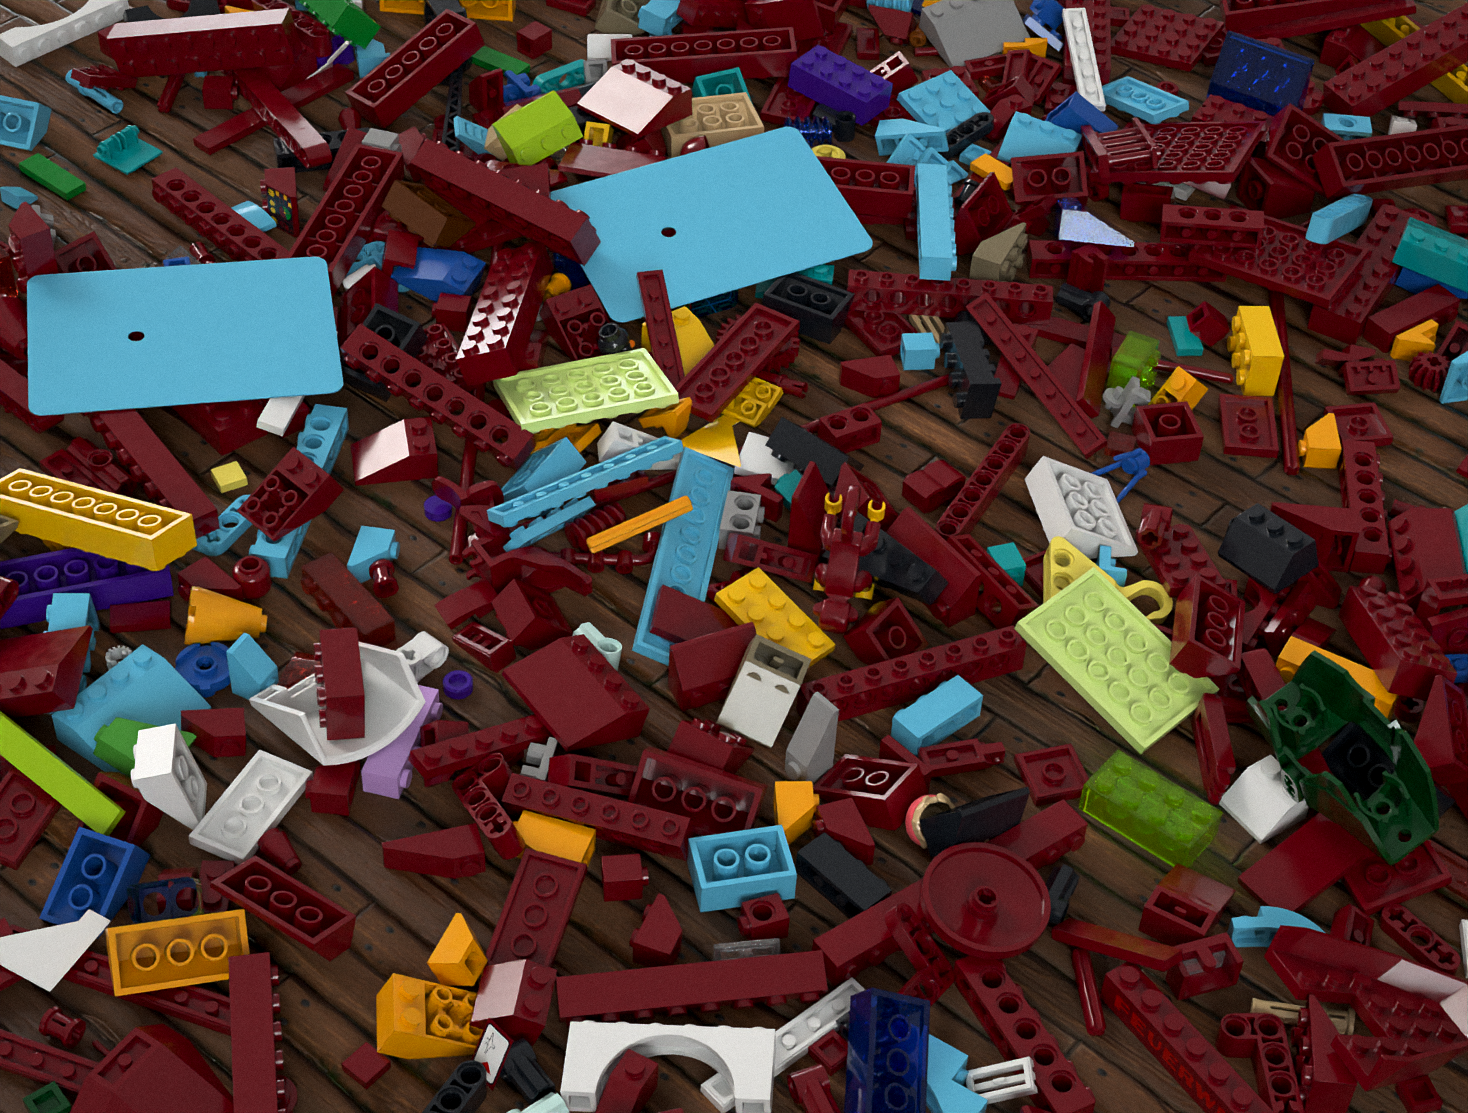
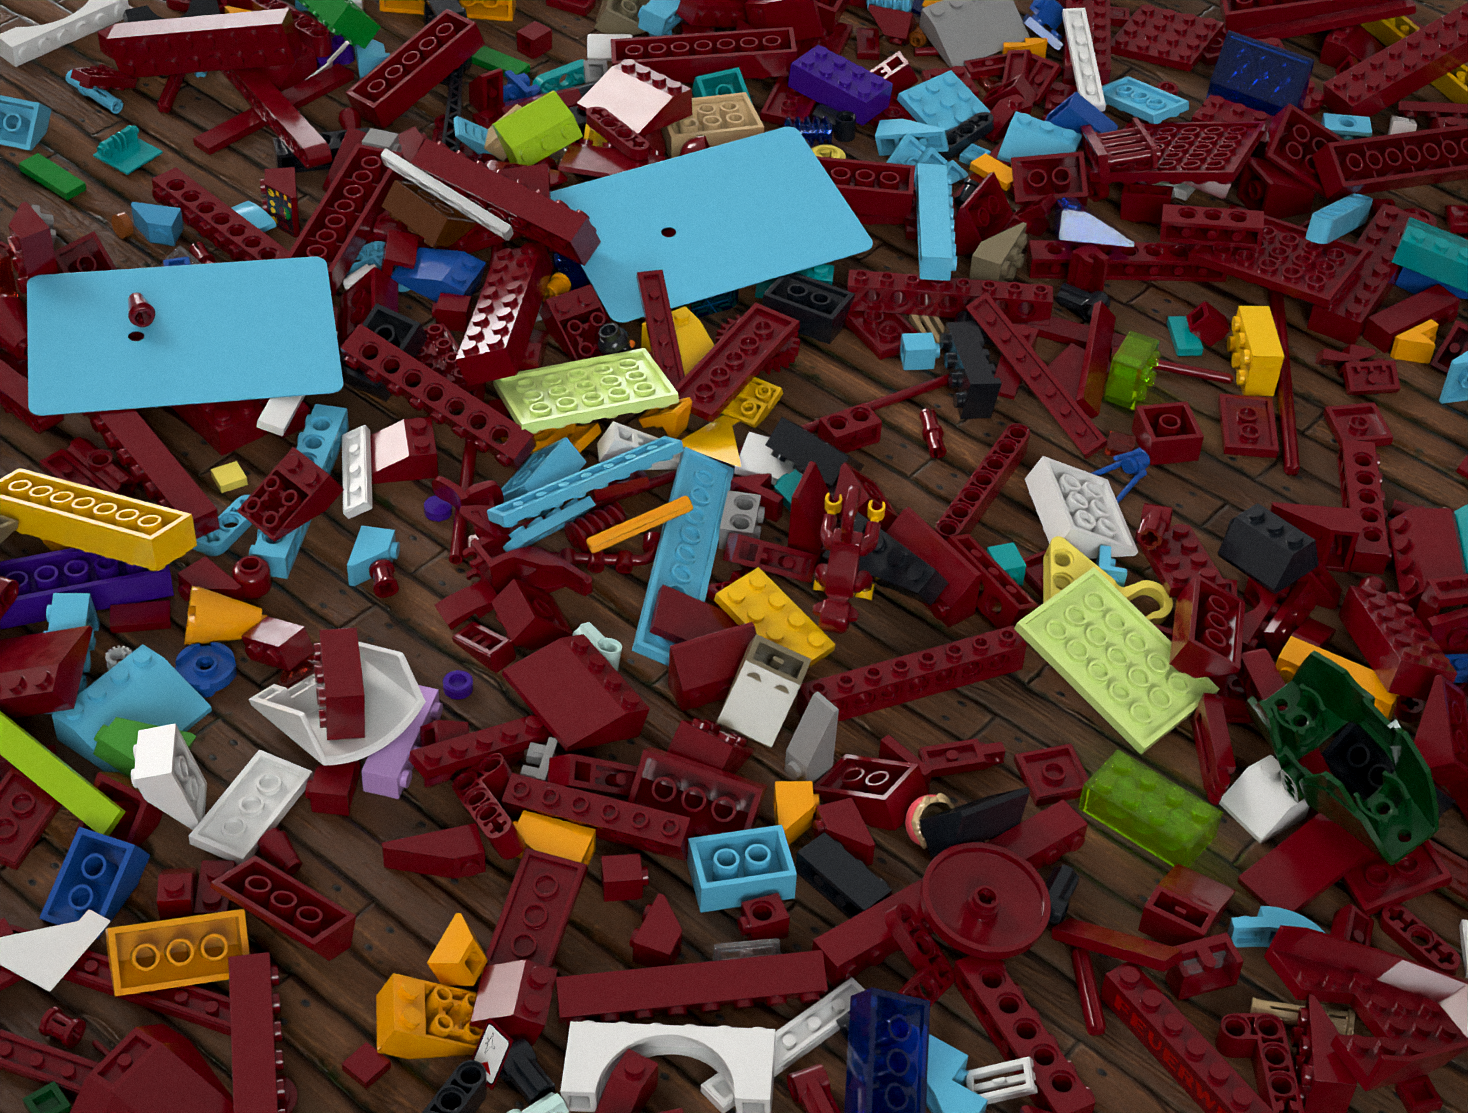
medium azure slope [0,187,38,209] -> none
clear blue piece [127,877,204,924] -> none
dark red slope [181,708,246,757] -> none
dark red brick [202,76,239,109] -> none
medium azure slope [226,633,280,700] -> none
clear red brick [300,552,396,647] -> none
white piece [396,631,449,683] -> none
dark red axle [756,371,808,399] -> none
dark red tile [808,1029,856,1076] -> none
dark red slope [839,354,900,398] -> none
dark red slope [843,597,928,665] -> none
medium azure brick [891,675,983,757] -> none
dark red brick [901,460,966,513] -> none
light grey hips [1103,376,1151,428] -> none
light orange slope [1148,366,1208,410] -> none
light orange slope [1298,413,1342,469] -> none
dark red gear [1408,350,1451,393] -> none
none -> dark orange tile [111,212,134,239]
none -> dark red cone [128,292,155,327]
none -> dark azure slope [131,202,184,246]
none -> dark red brick [241,616,314,671]
none -> white tile [342,425,372,519]
none -> white tile [381,148,514,241]
none -> dark red beam [586,106,649,160]
none -> dark red pin [919,408,947,459]

